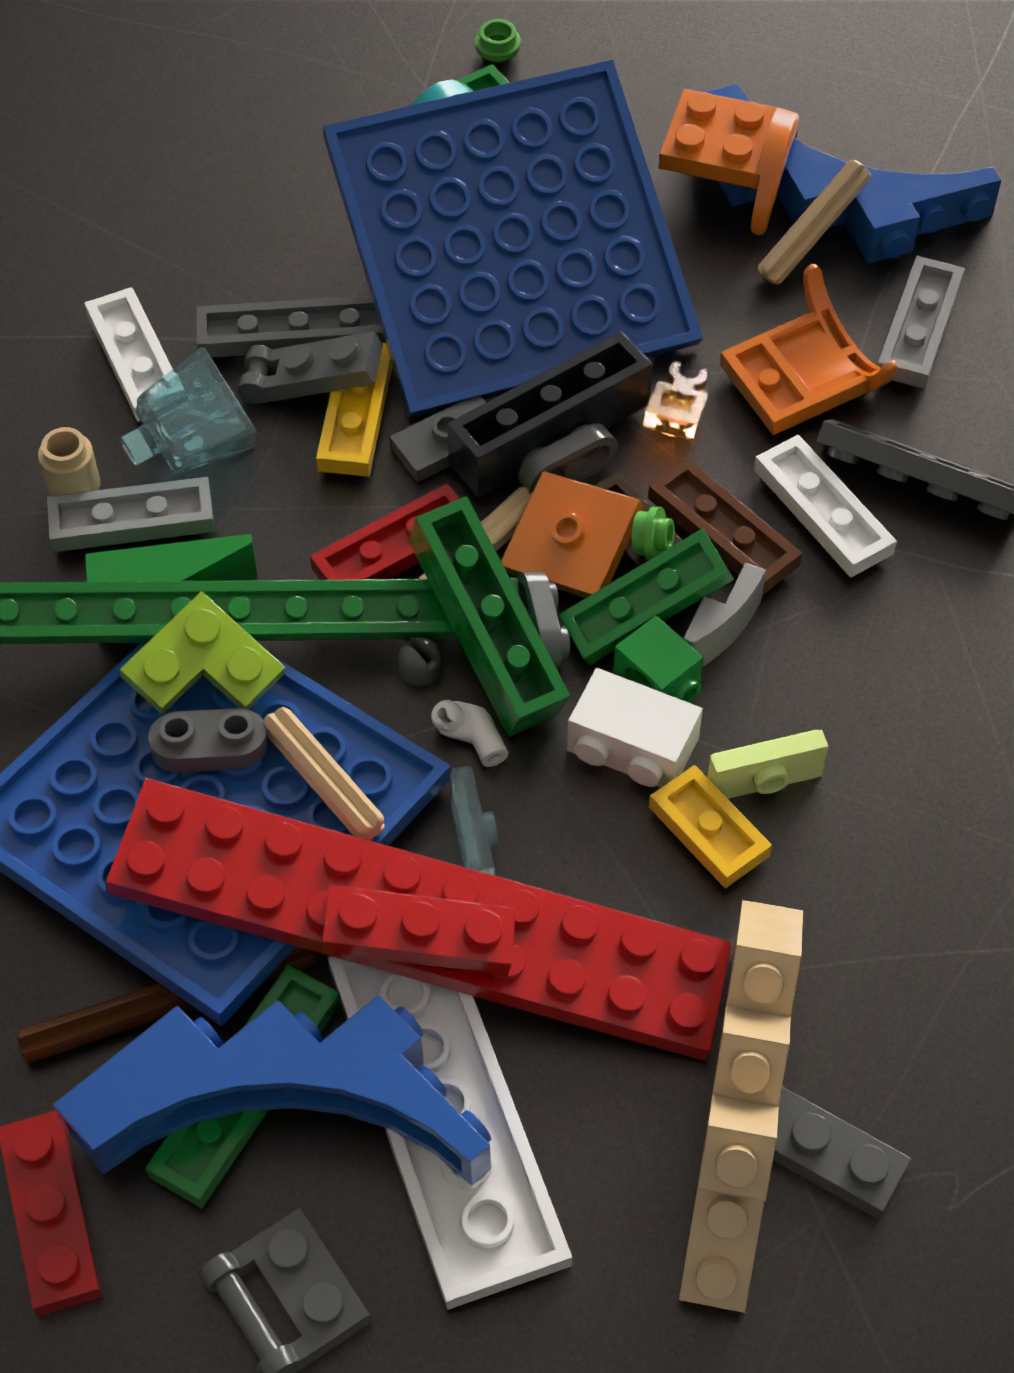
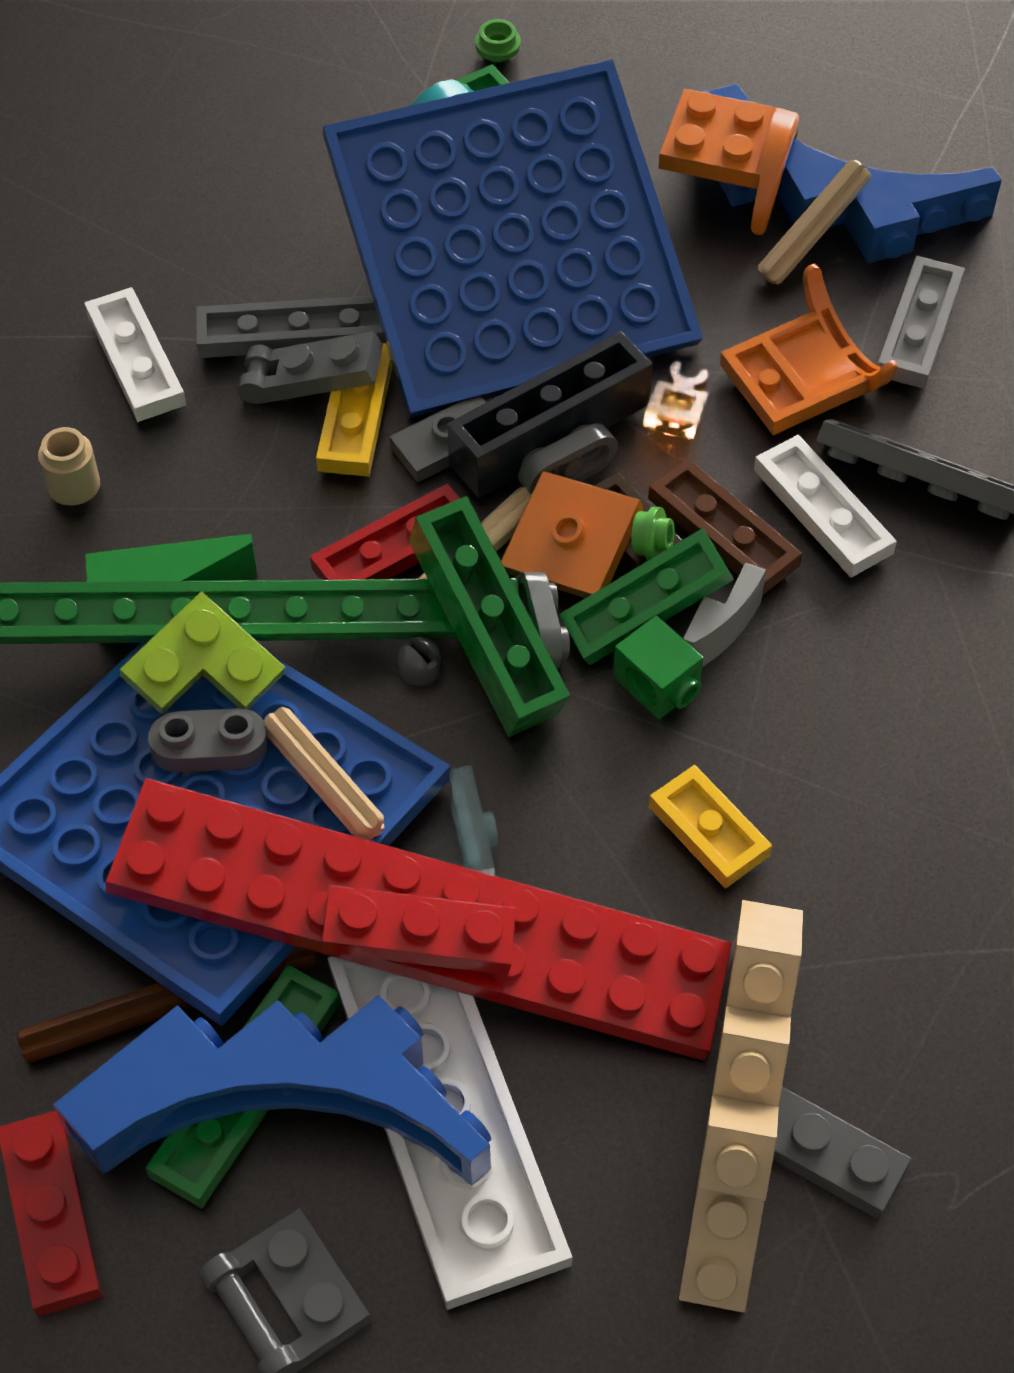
light grey plate [47,477,215,552] -> none
clear light blue torso [120,346,257,474] -> none
white arm [431,700,509,767] -> none
white brick [567,667,703,787] -> none
yellowish green plate [707,729,829,799] -> none

